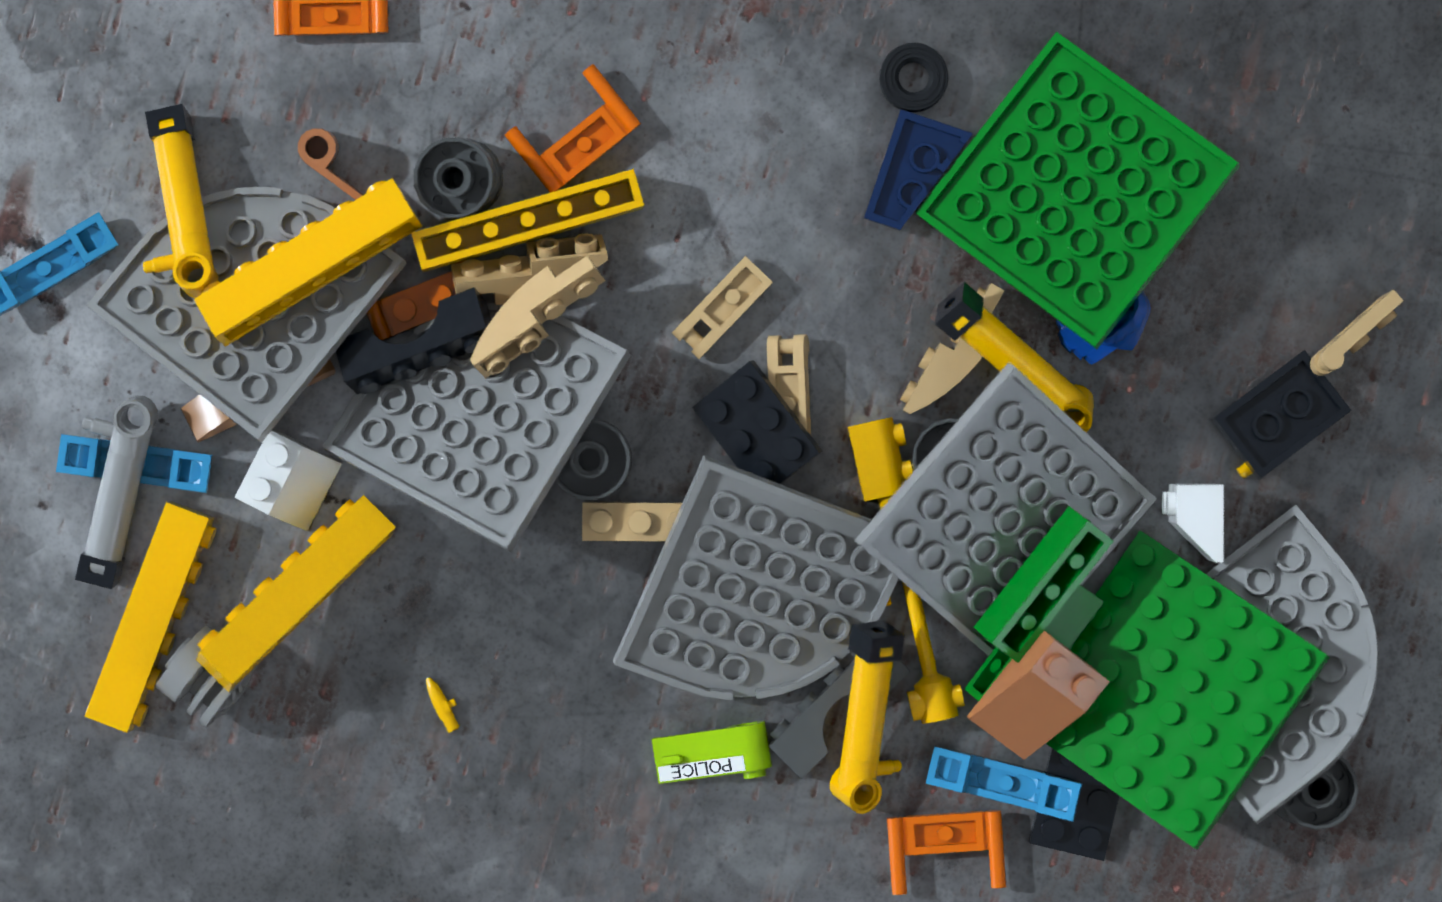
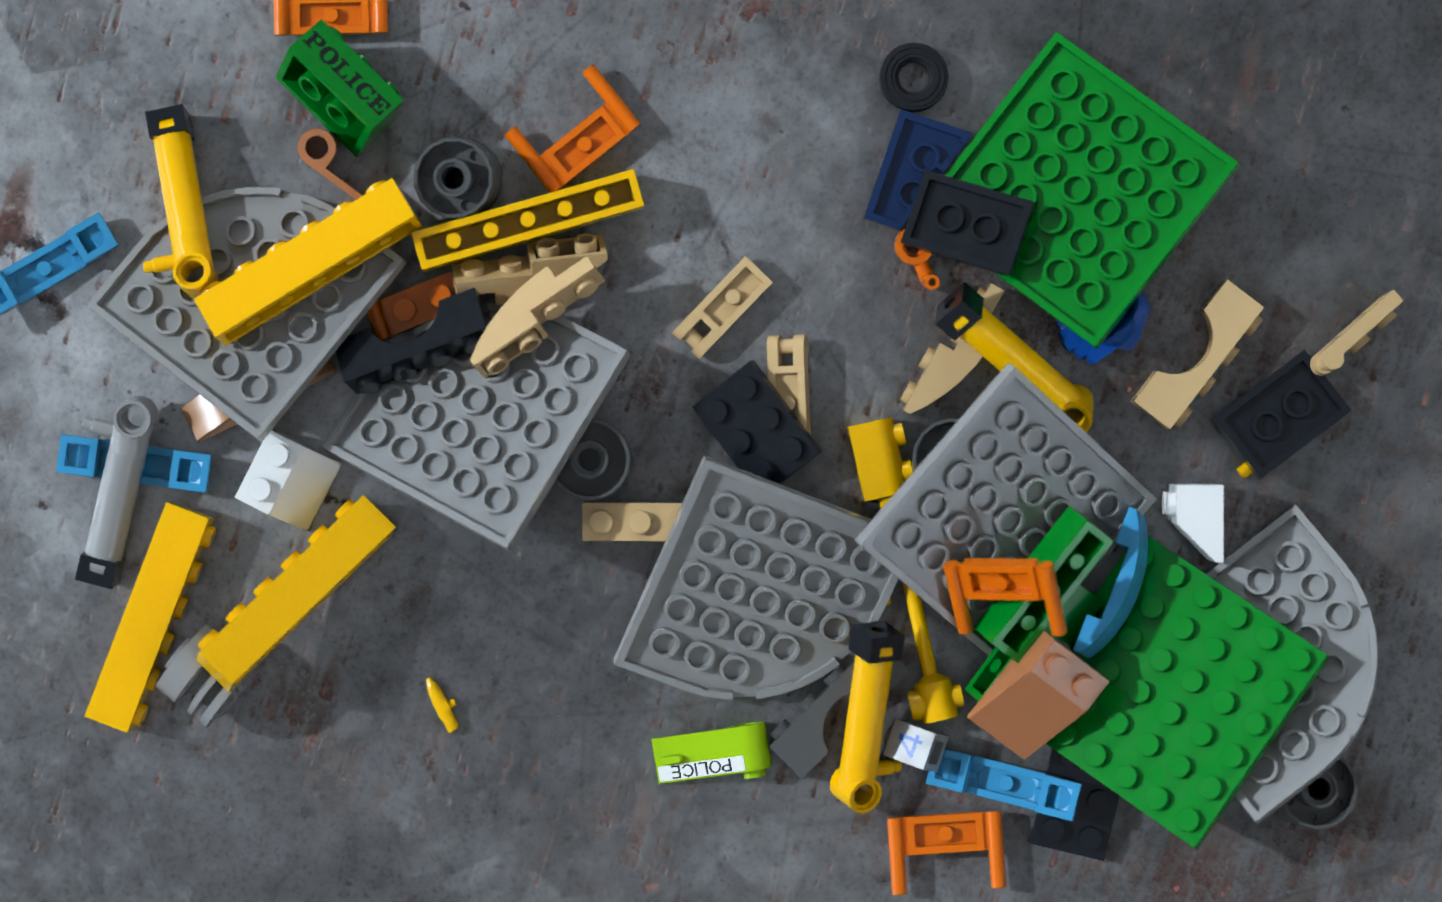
none -> green brick [275,19,404,157]
none -> light grey brick [883,719,949,772]
none -> orange plate [894,228,940,290]
none -> black plate [901,170,1036,278]
none -> orange plate [943,558,1067,636]
none -> dark azure slope [1073,507,1148,659]
none -> tan arch [1130,279,1264,429]

